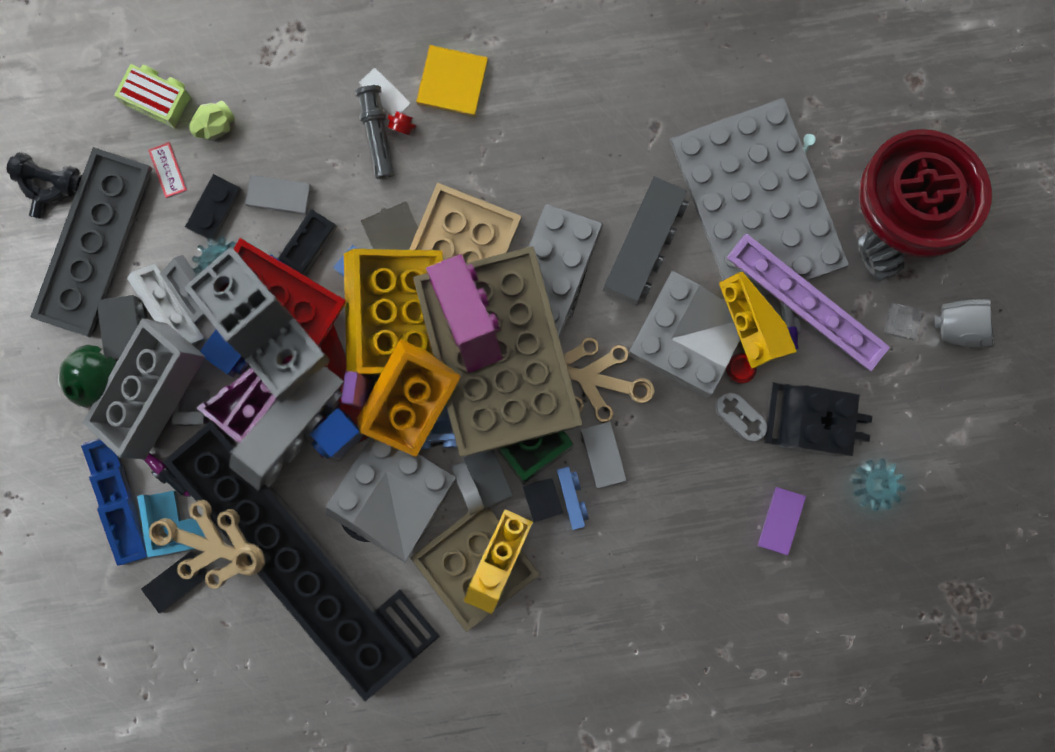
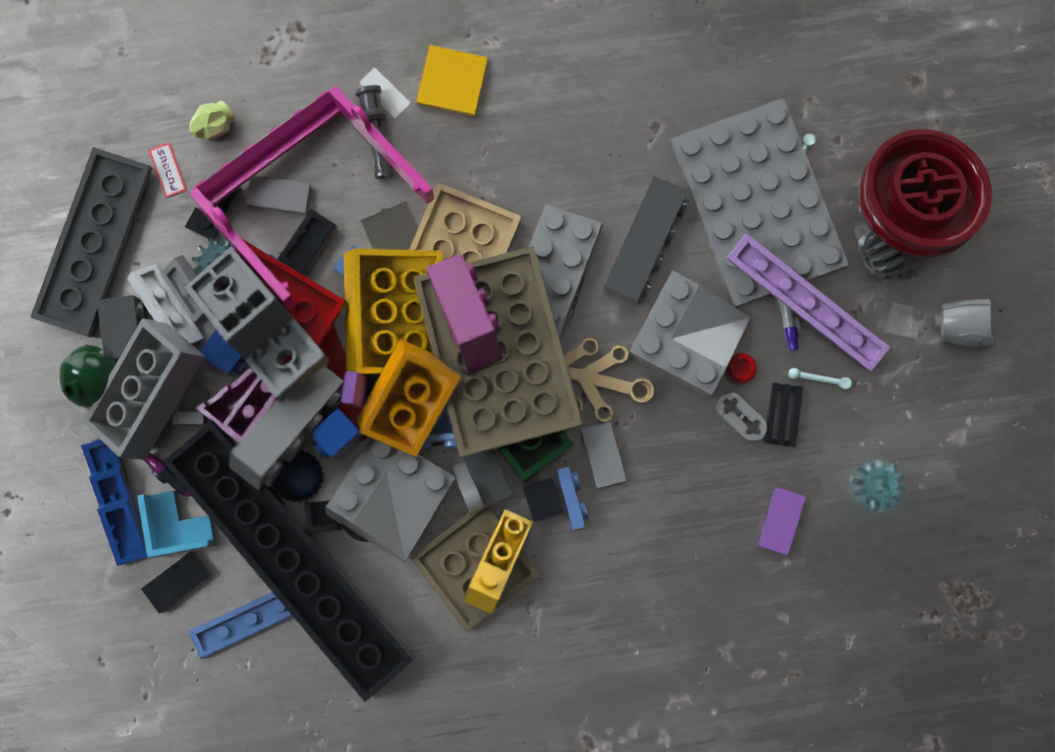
black piece [6,152,82,219] -> none
brick [114,64,191,129] -> none
tan plant [149,500,265,589] -> none
black tile [376,589,440,657] -> none
red plate [387,111,417,136] -> none
yellow slope [719,271,797,369] -> none
black hinge [780,385,872,456] -> none
none -> medium blue tile [188,592,293,659]
none -> dark pink piece [189,86,435,311]
none -> dark blue hat [273,451,324,503]
none -> black panel [304,500,342,534]
none -> light aqua hinge [788,368,852,389]

